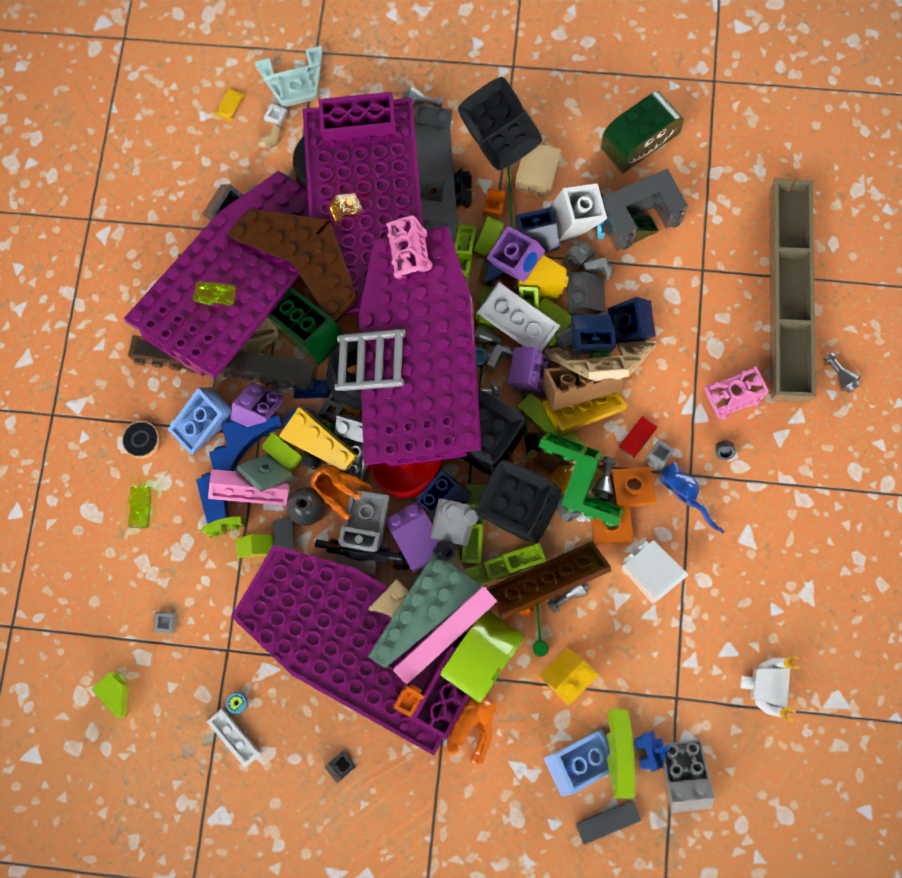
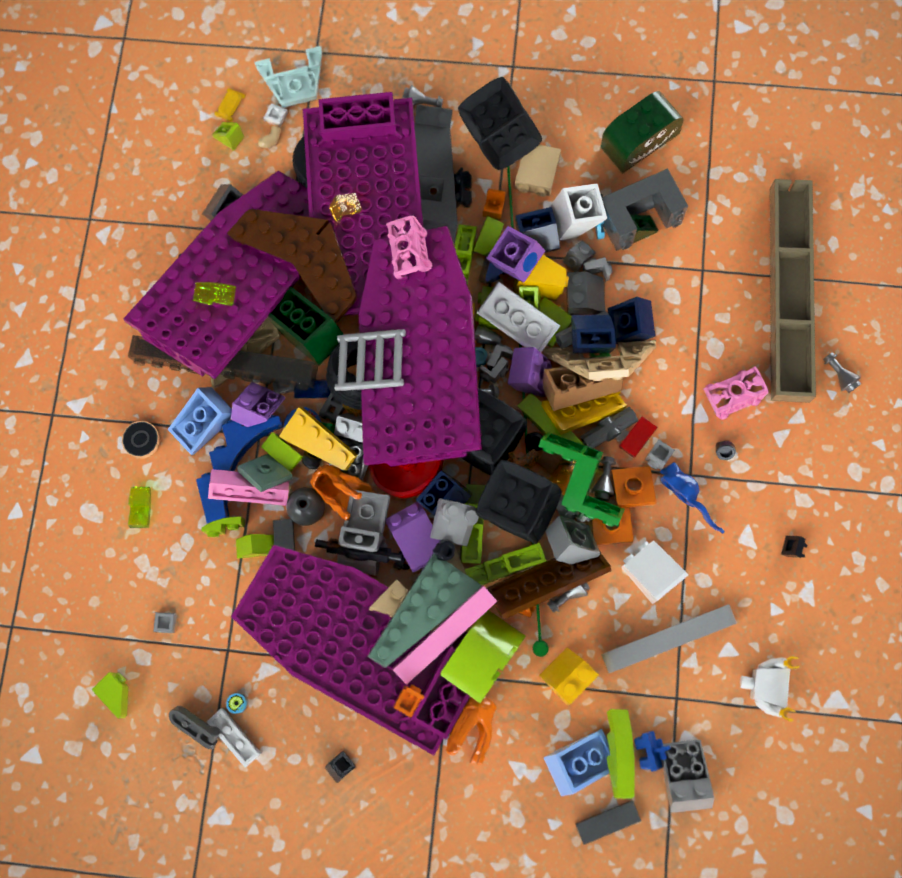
none -> dark grey plate [169,706,221,750]
none -> lime slope [212,122,244,151]
none -> light grey bracket [479,357,509,384]
none -> light grey slope [545,515,600,564]
none -> dark grey piece [580,407,638,448]
none -> light grey beam [601,604,737,673]
none -> black tile [781,536,808,558]

